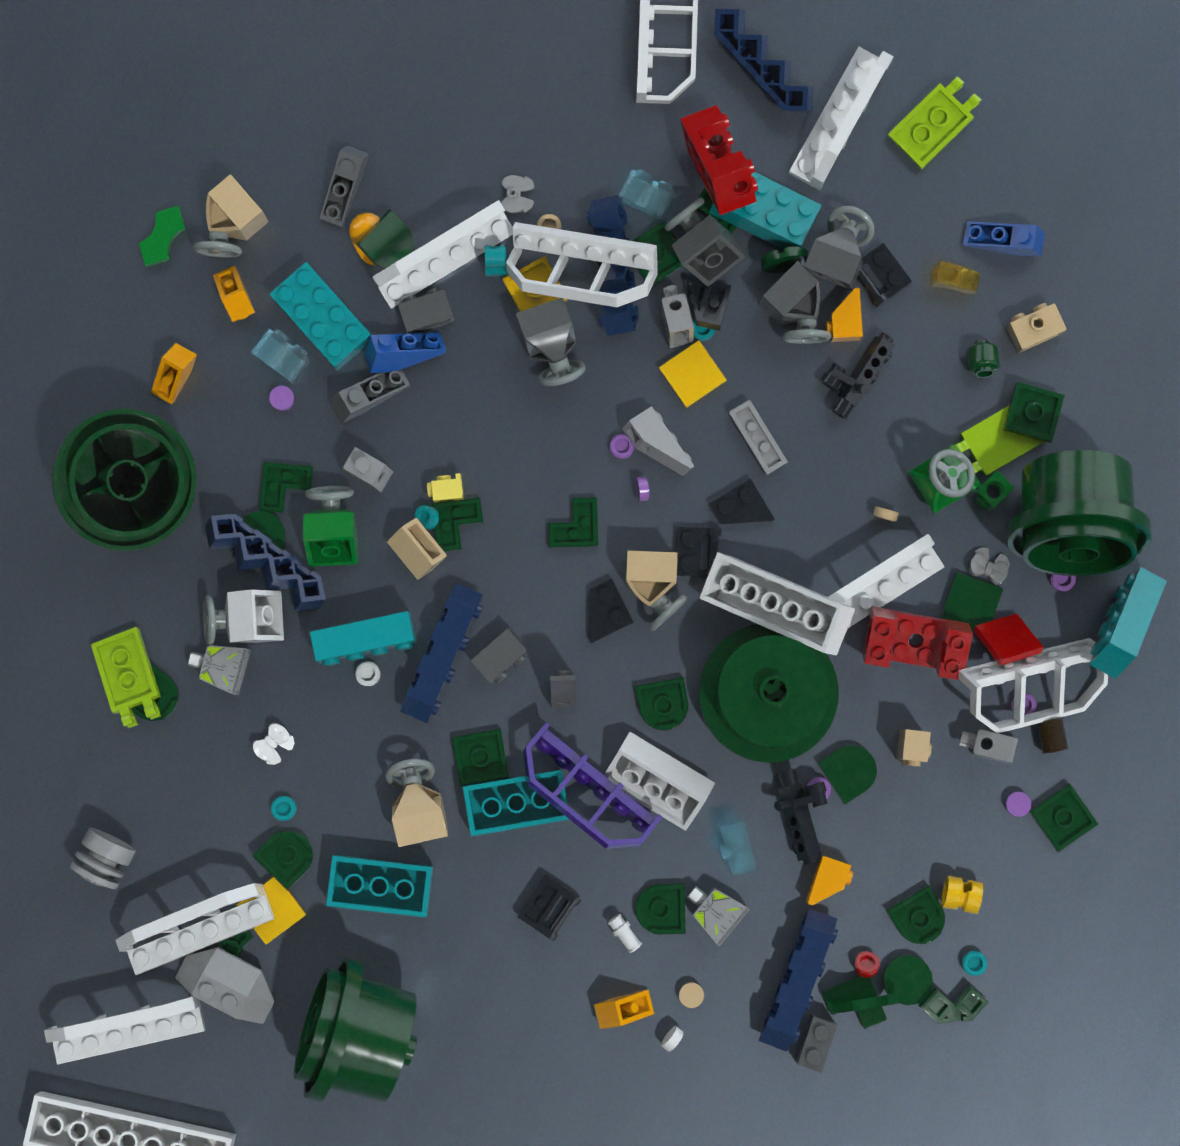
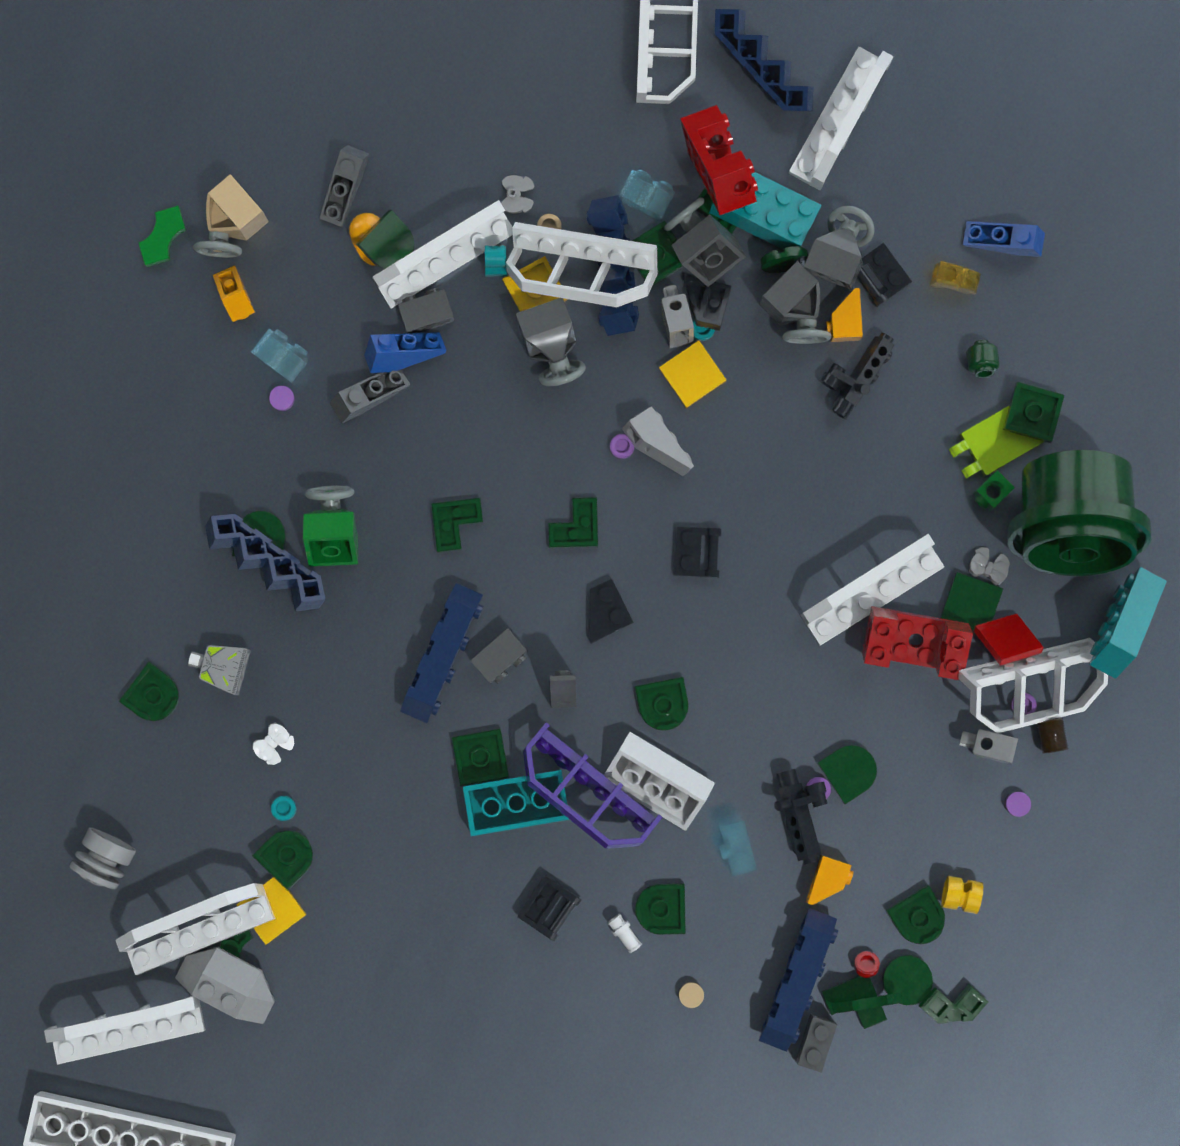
dark green piece [51,409,196,551] -> none
lime tile [91,627,161,728] -> none
light orange slope [151,343,197,405] -> none
white piece [203,590,284,645] -> none
dark green tile [259,462,313,514] -> none
teal brick [270,262,371,371] -> none
dark green piece [293,957,417,1102] -> none
teal brick [310,611,417,667] -> none
teal brick [326,855,434,917] -> none
light grey torso [341,447,393,493] -> none
white tile [355,661,381,686] -> none
tan piece [386,759,448,847] -> none
tan brick [387,518,447,580] -> none
teal tile [414,505,439,530] -> none
light yellow brick [427,473,464,503] -> none
light orange slope [594,989,654,1029] -> none
tan piece [625,551,687,631] -> none
medium lavender tile [635,476,649,501] -> none
white tile [661,1026,683,1052] -> none
light grey torso [687,886,750,946] -> none
dark green piece [699,624,839,763] -> none
white brick [700,552,855,656] -> none
black wing [708,479,775,525] -> none
light grey plate [728,400,788,476] -> none
tan tile [873,506,899,522] -> none
lime tile [887,76,981,170] -> none
tan brick [896,729,932,767] -> none
piece [909,444,982,514] -> none
teal tile [961,950,988,976] -> none
tan brick [1006,303,1067,353] -> none
dark green tile [1029,783,1098,852] -> none
medium lavender tile [1050,574,1076,592] -> none

